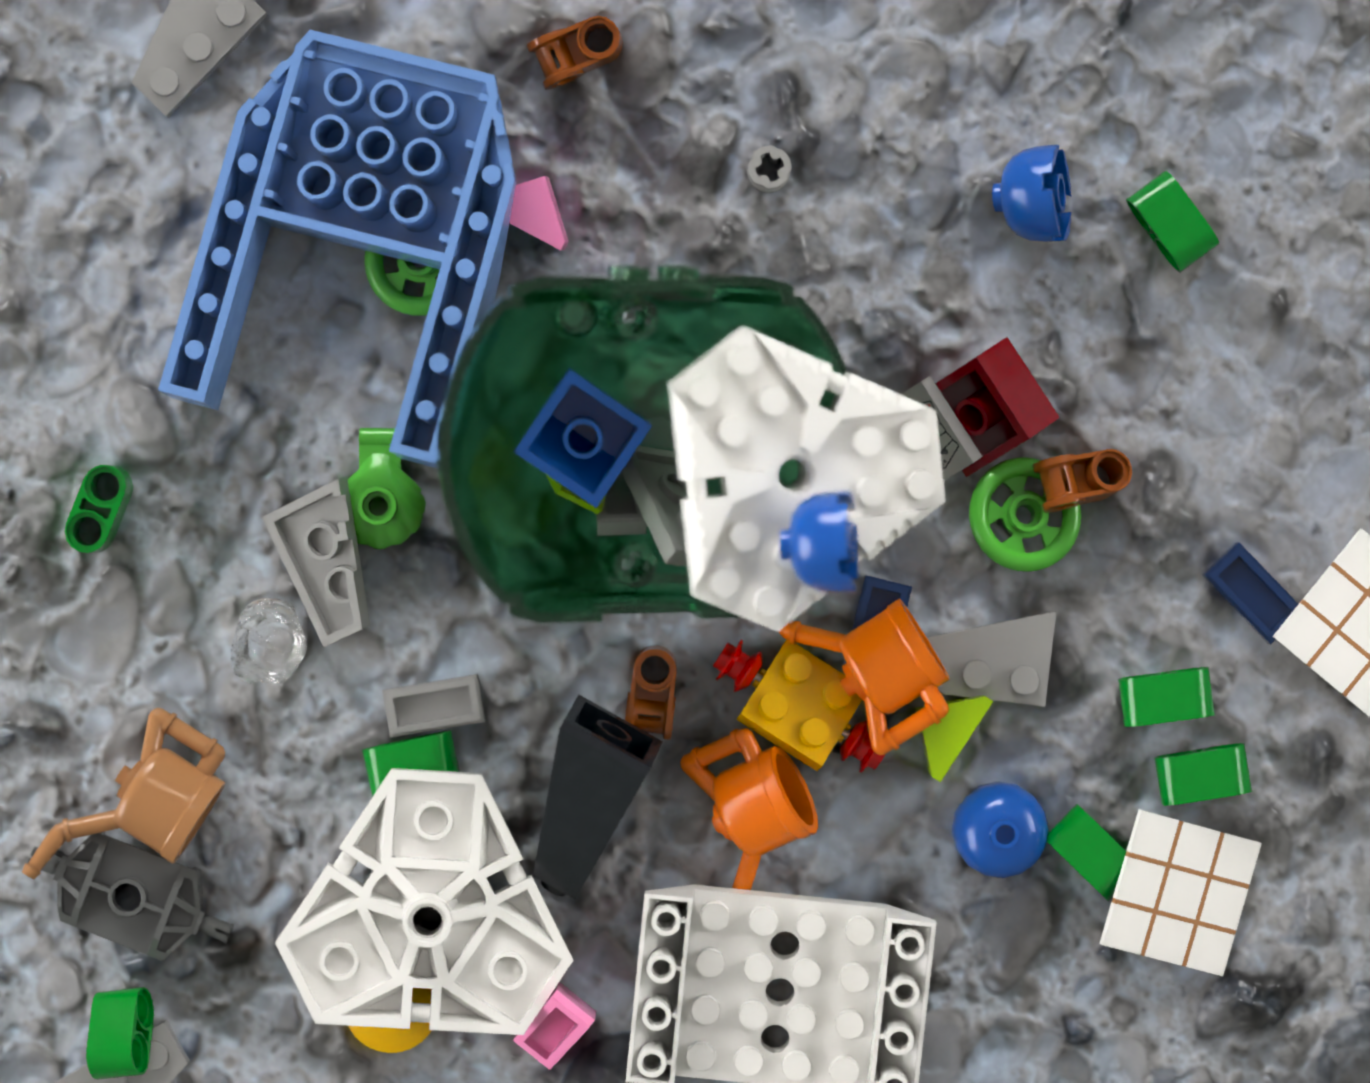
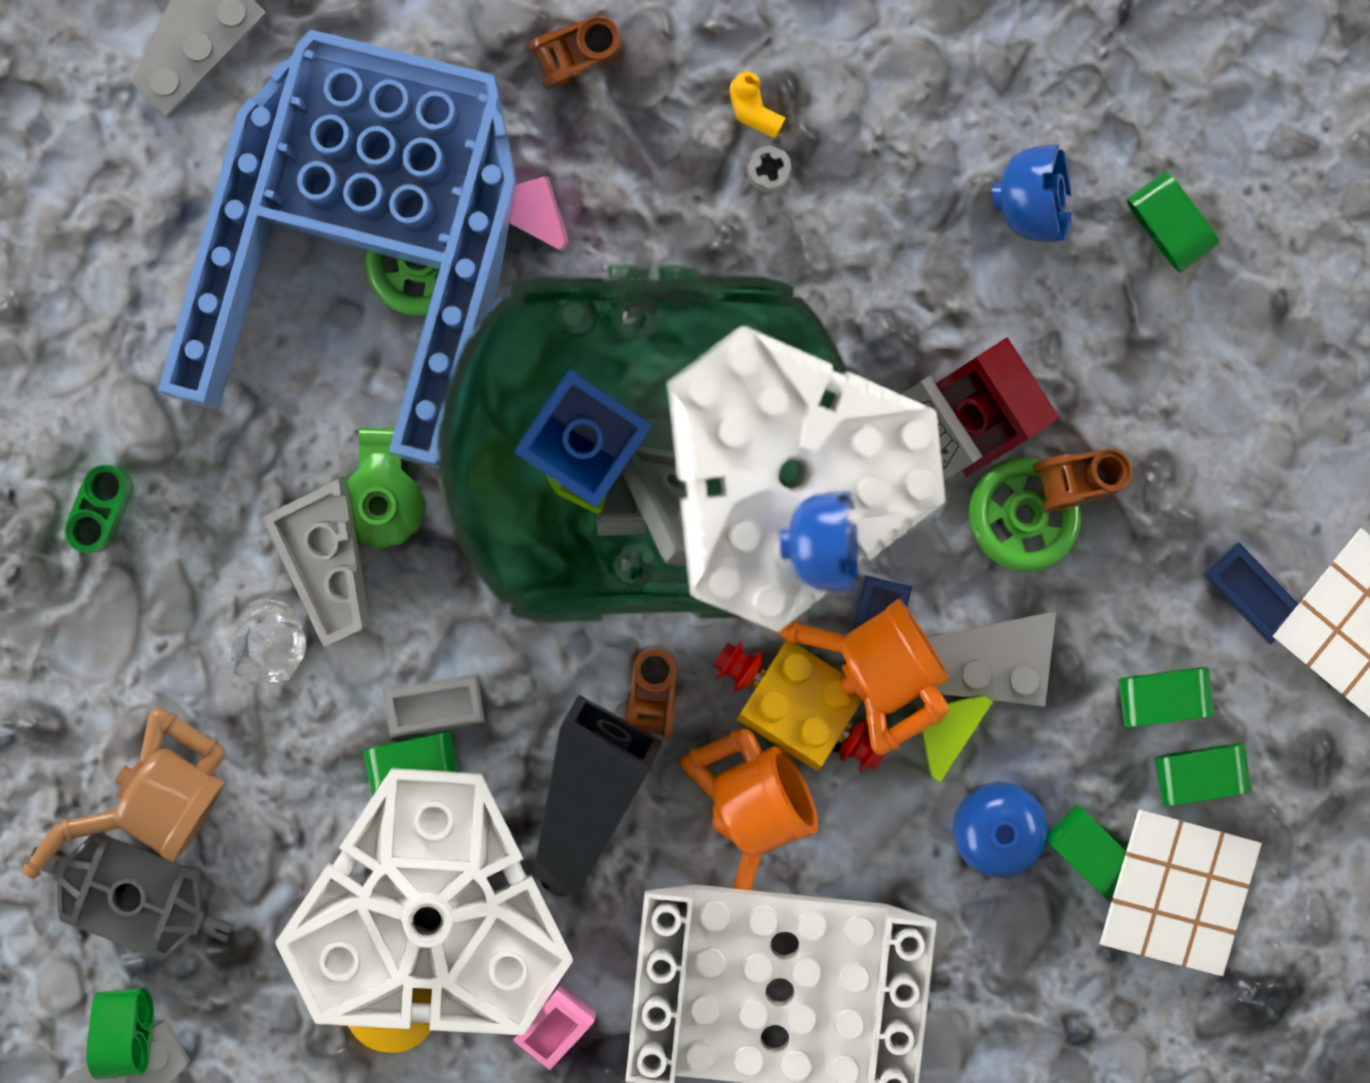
none -> yellow arm [729,71,785,139]

